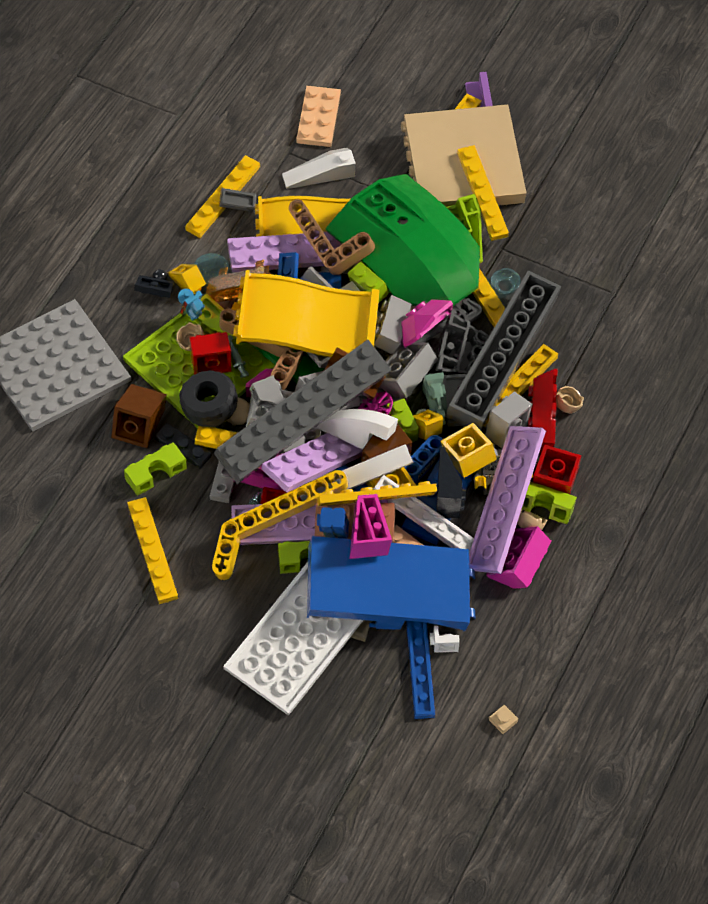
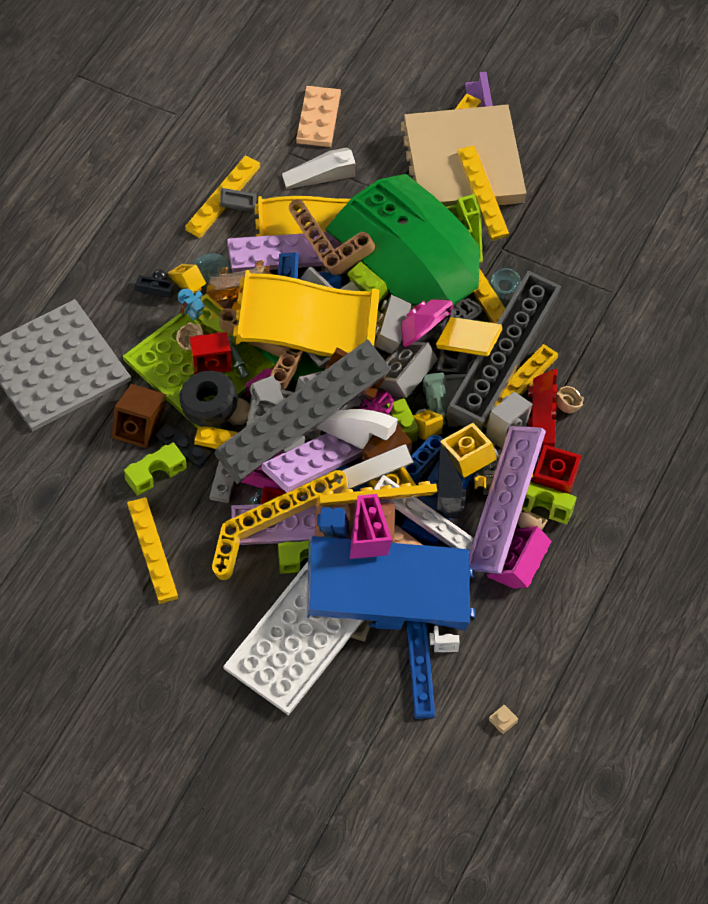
none -> yellow tile [436,317,503,356]

